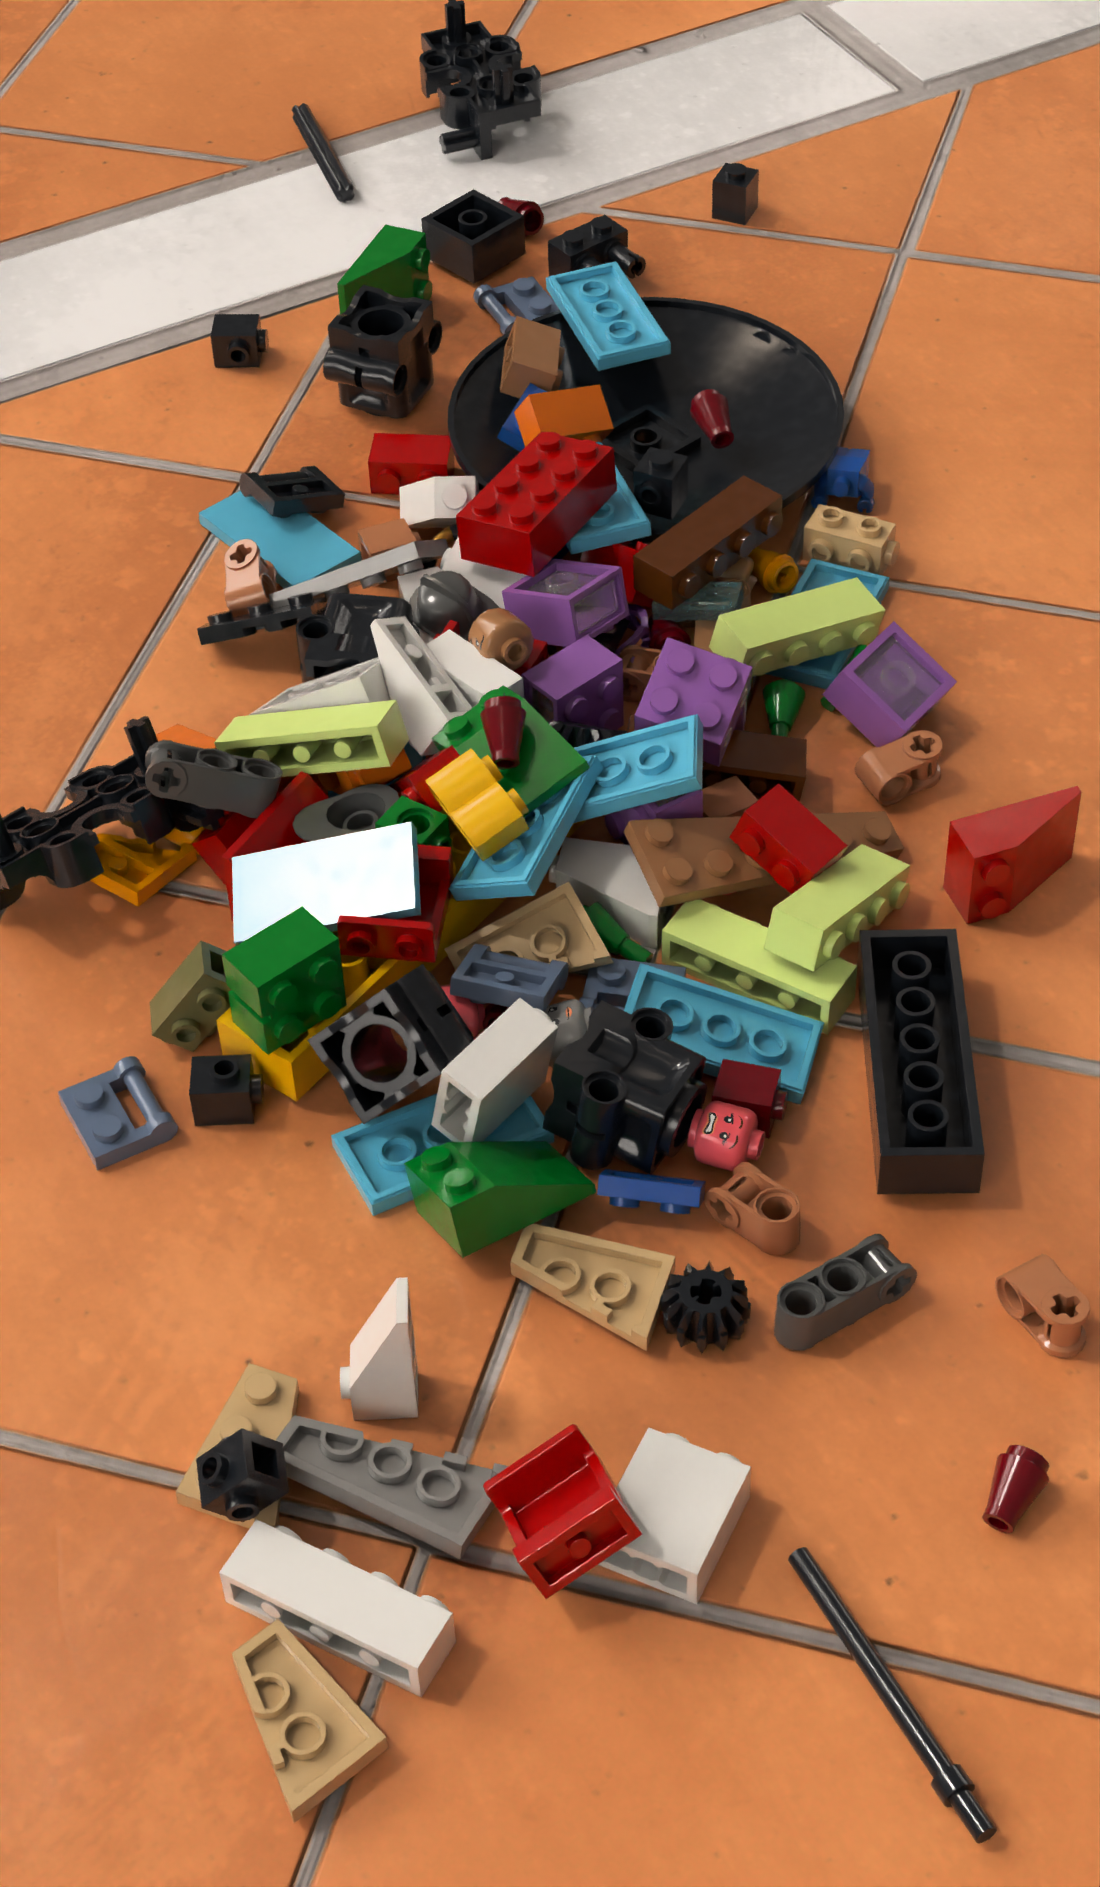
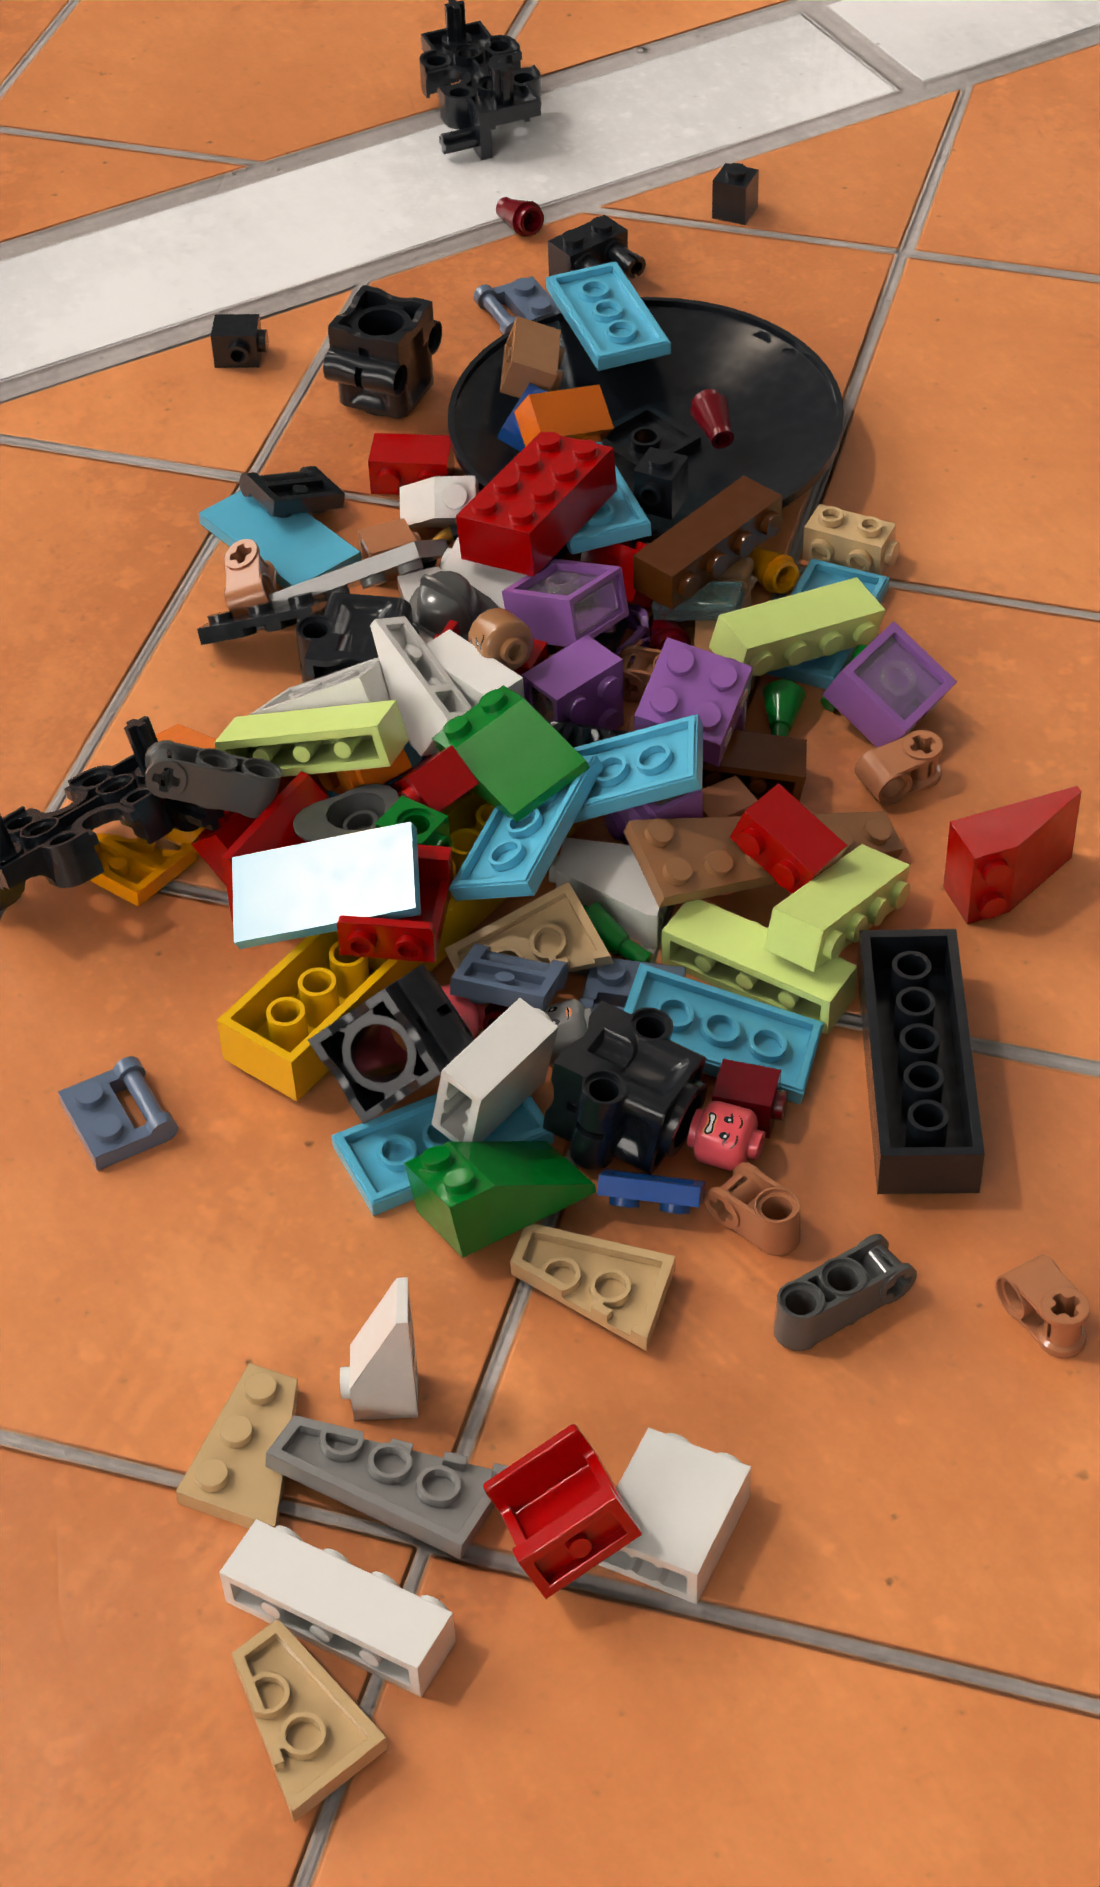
olive brick [150,941,231,1052] -> none
black brick [189,1054,264,1126] -> none
black brick [196,1428,289,1522] -> none
green piece [222,906,347,1055] -> none
black axle [292,103,355,202] -> none
green slope [337,224,433,314] -> none
black brick [421,189,526,284] -> none
yellow brick [425,748,529,861] -> none
dark red cone [480,696,527,769] -> none
black gear [660,1260,751,1354] -> none
black bar [788,1547,997,1844] -> none
blue piece [811,447,875,513] -> none
dark red cone [982,1445,1049,1533] -> none

